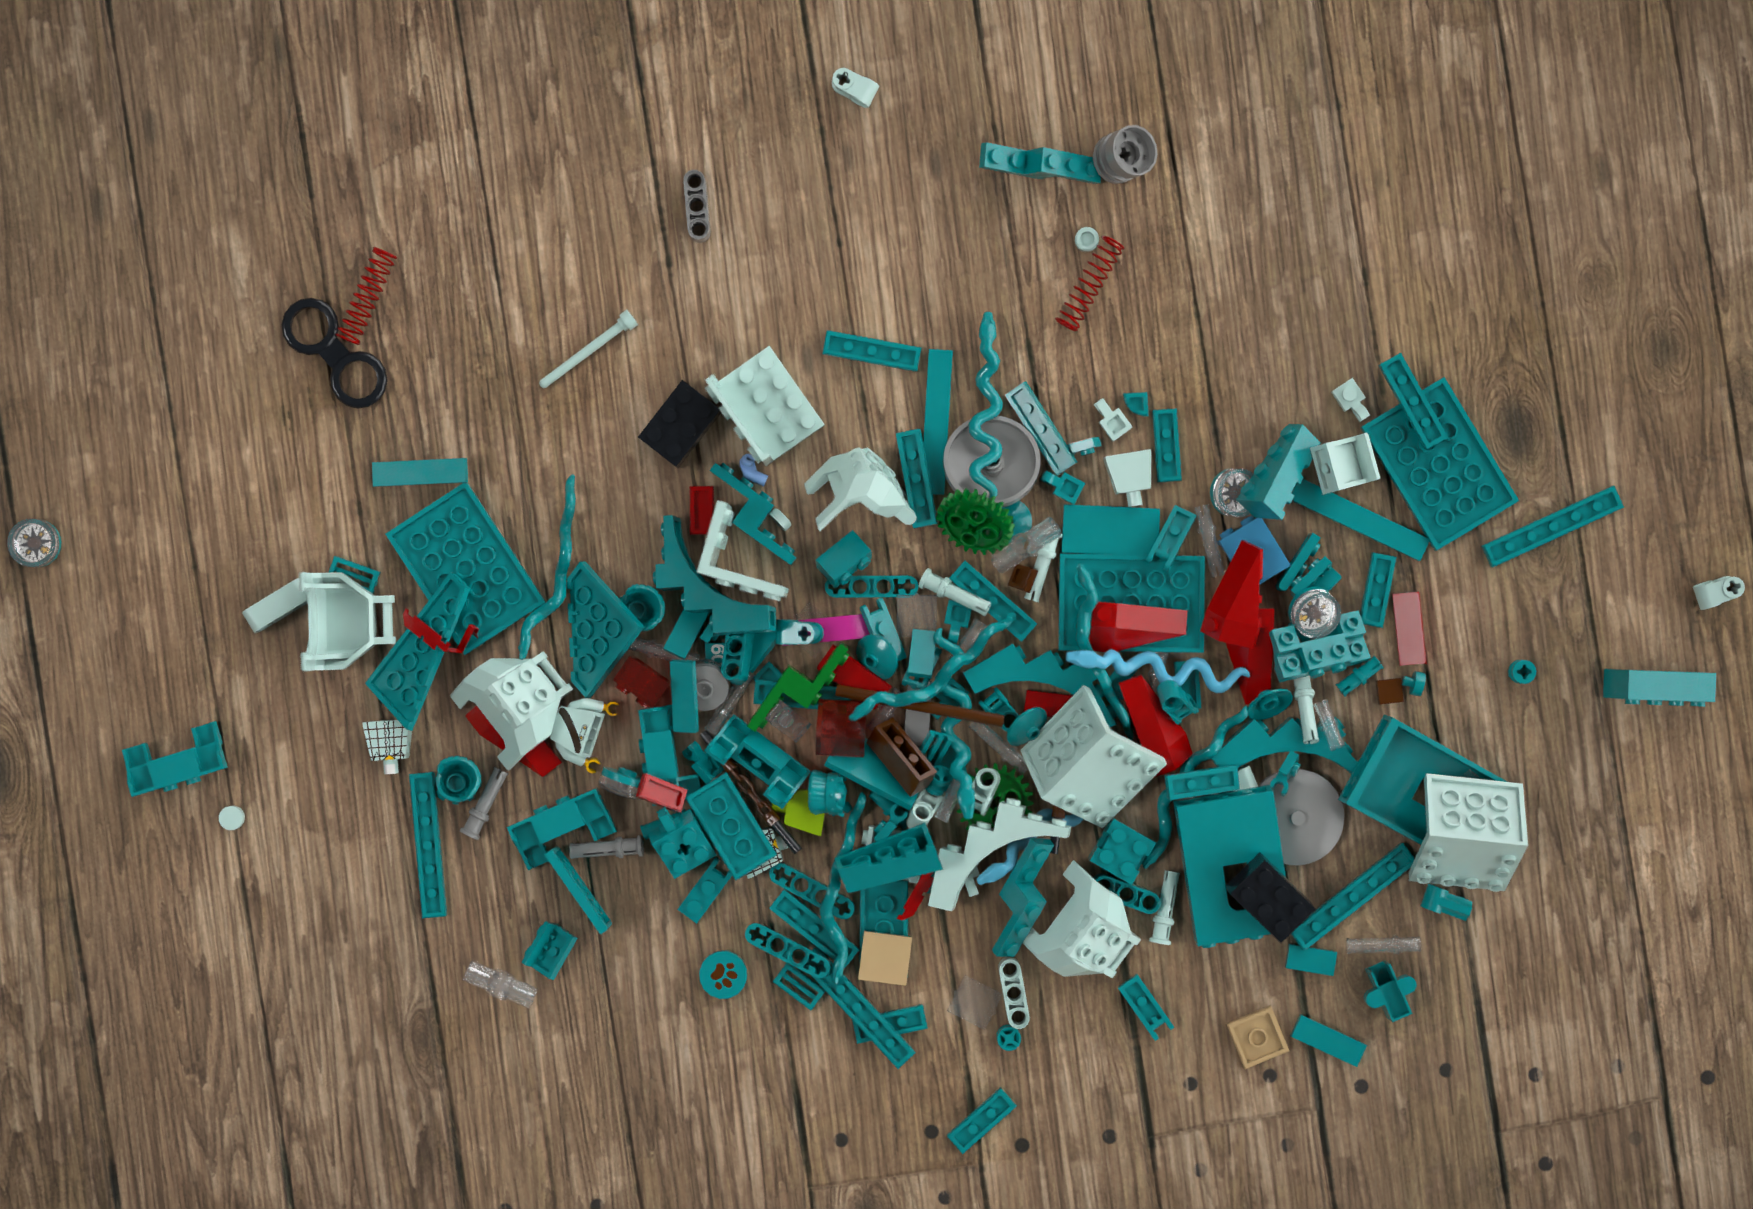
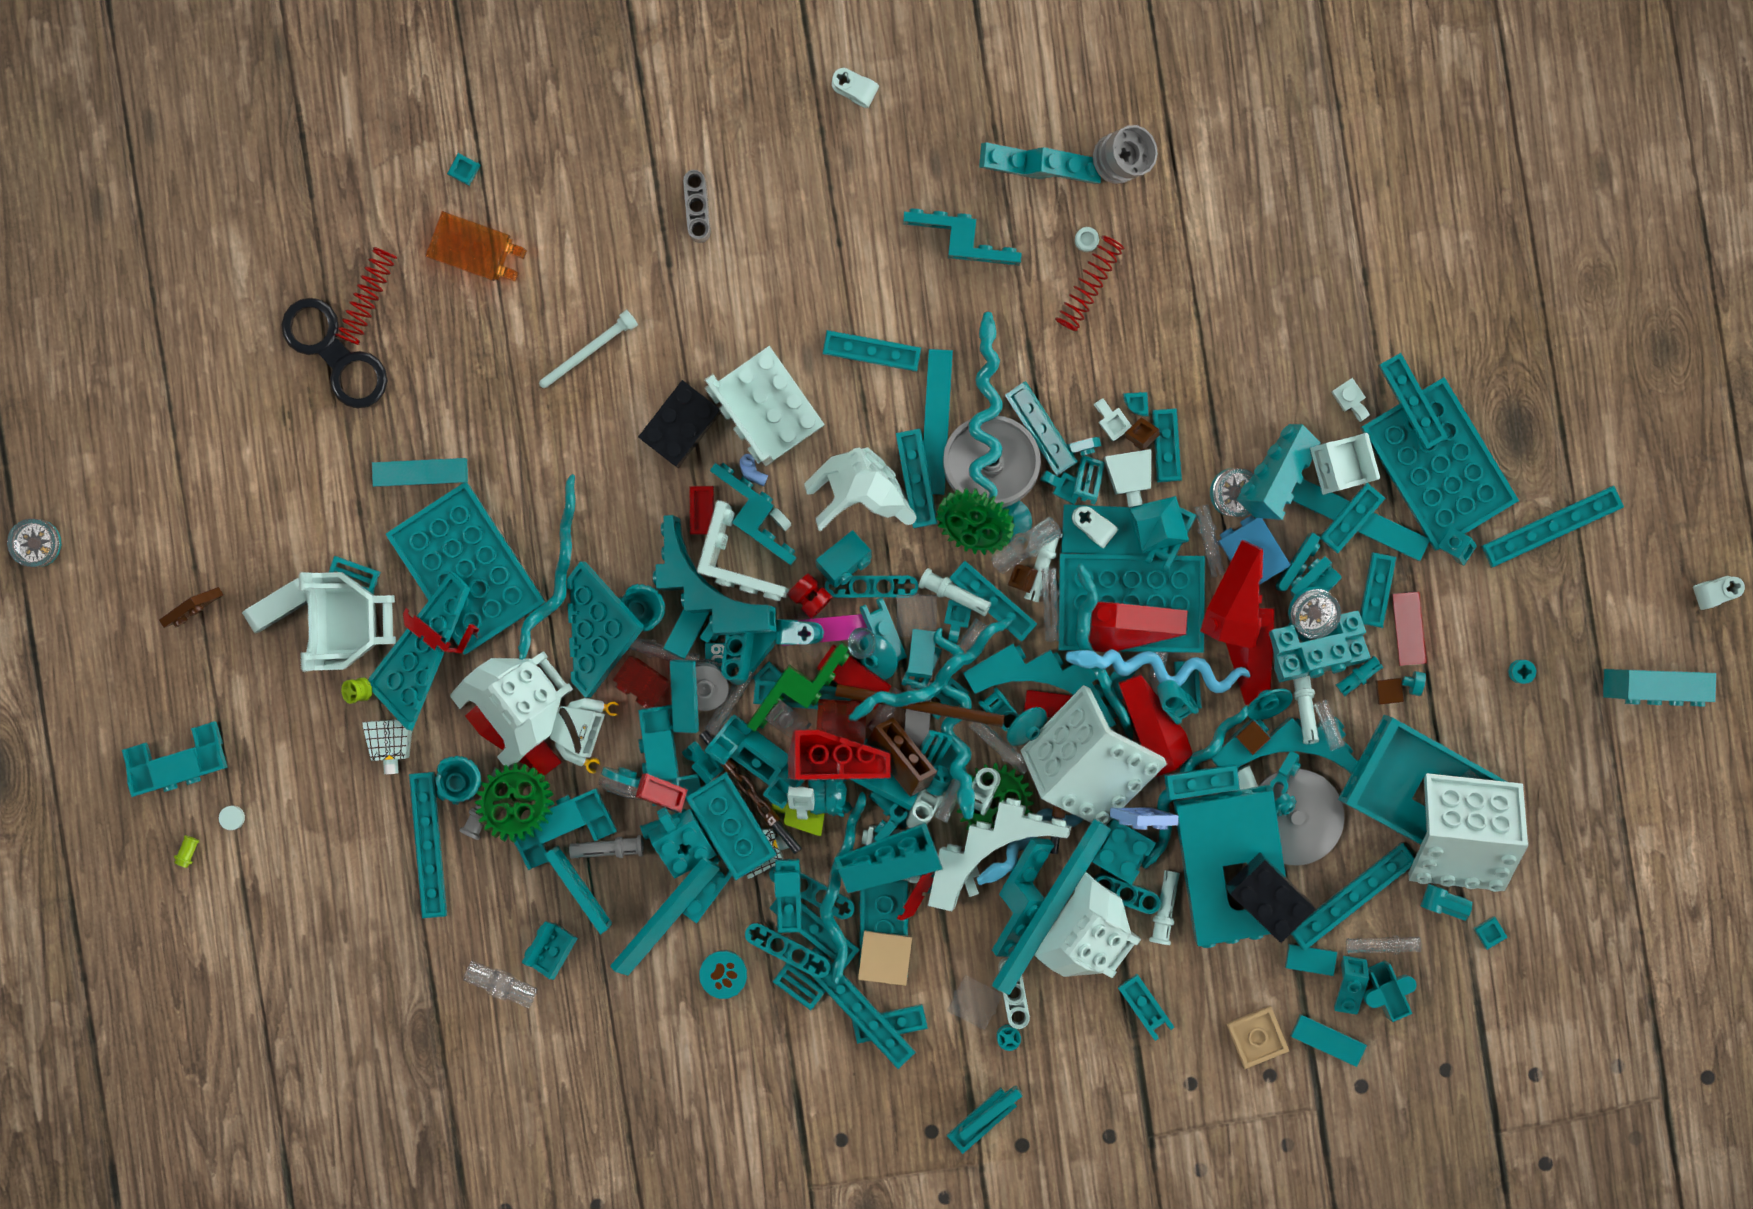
none -> reddish brown wing [159,587,223,628]
none -> lime pin [174,835,199,868]
none -> lime wheel [341,677,372,704]
none -> clear orange tile [425,211,527,282]
none -> teal tile [447,153,481,186]
none -> green gear [475,763,555,843]
none -> teal tile [610,858,721,976]
none -> teal tile [774,870,800,897]
none -> teal tile [775,859,802,933]
none -> red wheel [787,573,833,619]
none -> light aqua plate [787,786,815,820]
none -> red wedge [788,730,890,780]
none -> clear light blue piece [848,628,877,659]
none -> teal bracket [903,208,1022,266]
none -> teal tile [959,1085,1023,1141]
none -> teal tile [992,819,1112,995]
none -> clear pin [1040,567,1060,642]
none -> teal tile [1072,456,1105,505]
none -> light aqua piece [1072,506,1119,549]
none -> light blue plate [1110,807,1178,830]
none -> reddish brown tile [1125,417,1160,451]
none -> teal slope [1129,496,1189,553]
none -> reddish brown tile [1236,720,1271,755]
none -> teal plate [1275,793,1297,816]
none -> teal tile [1320,483,1386,553]
none -> teal bracket [1334,956,1369,1015]
none -> teal bracket [1439,528,1477,566]
none -> teal tile [1473,916,1508,950]

